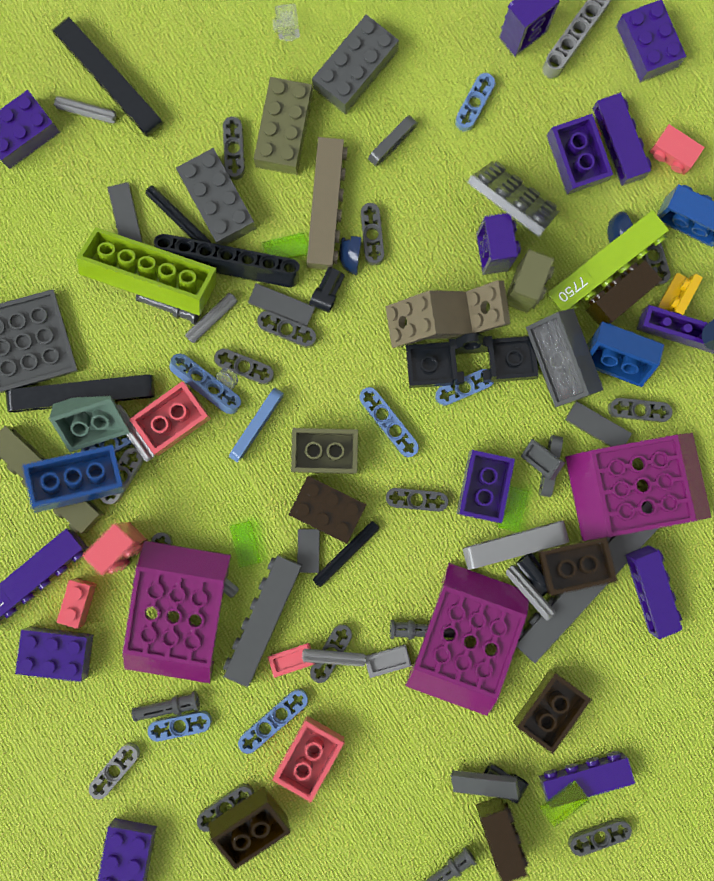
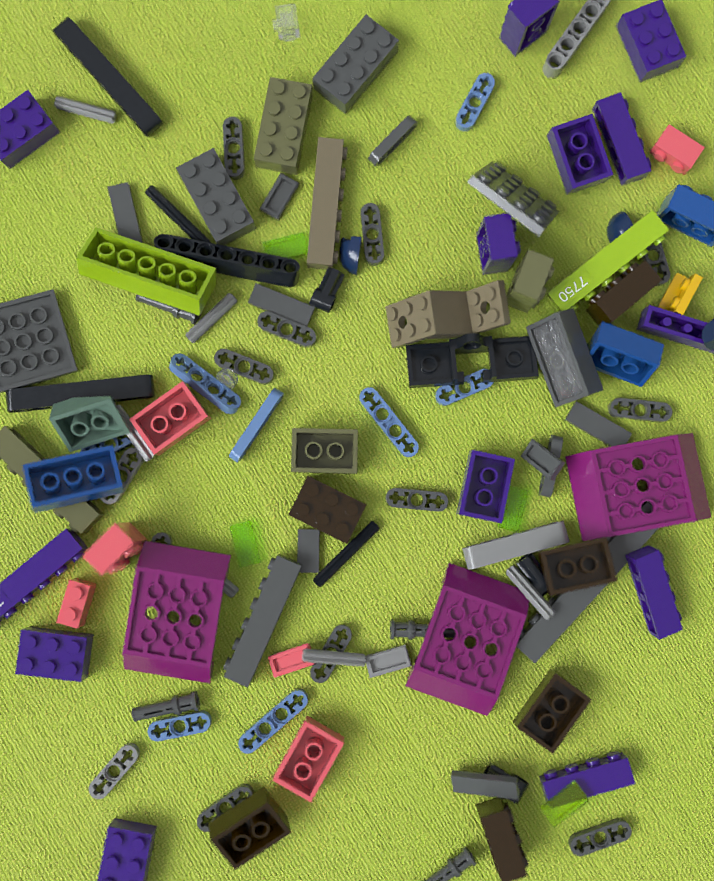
none -> dark grey tile [260,173,299,221]

